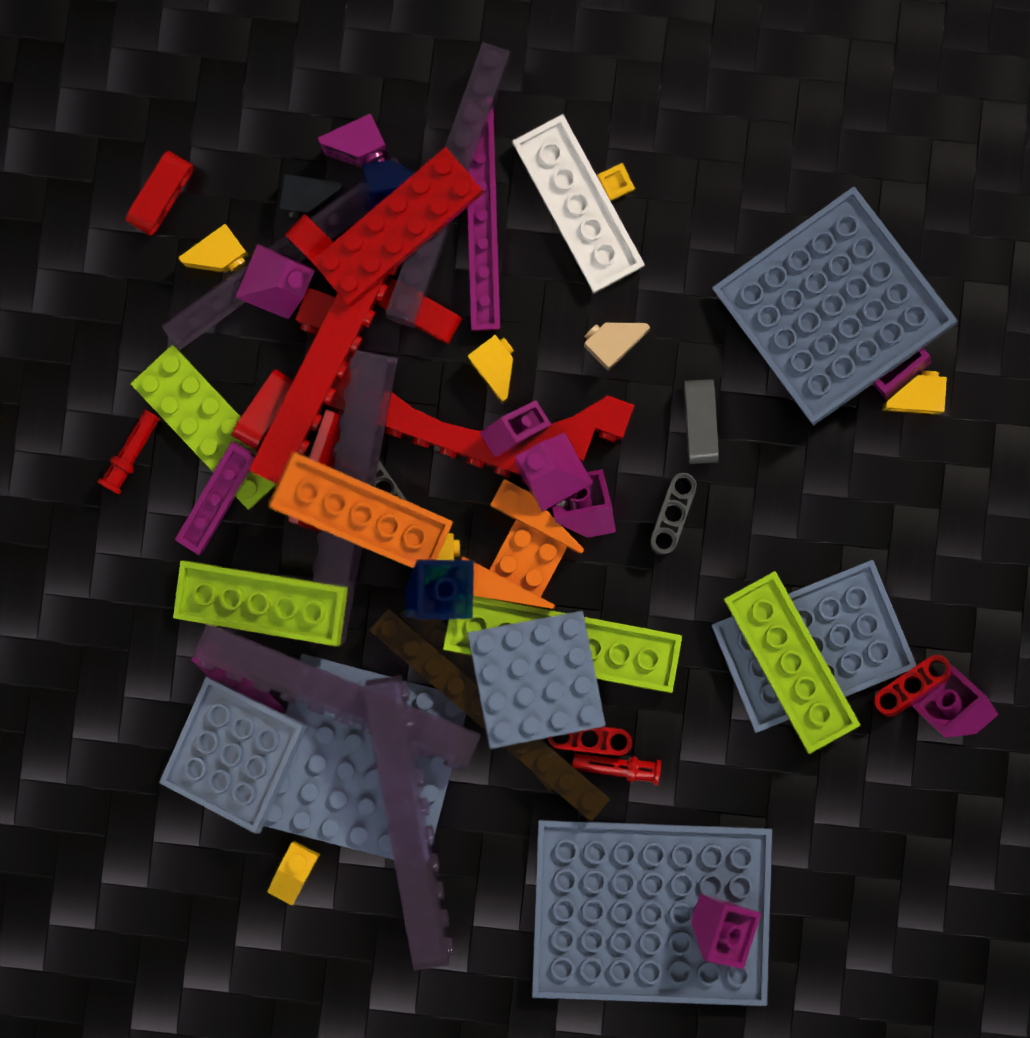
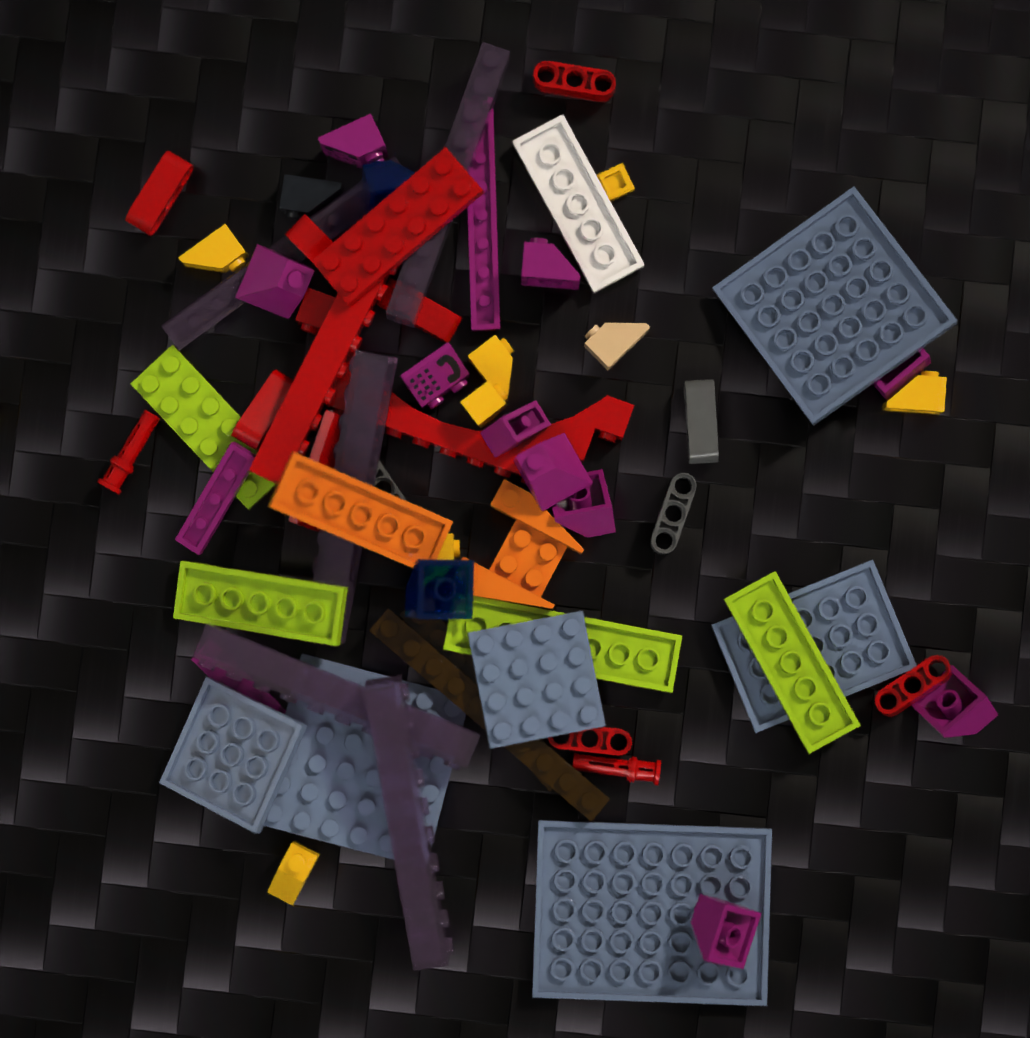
none -> magenta slope [400,342,470,410]
none -> yellow slope [461,381,508,428]
none -> magenta slope [521,238,580,290]
none -> red beam [533,61,616,102]

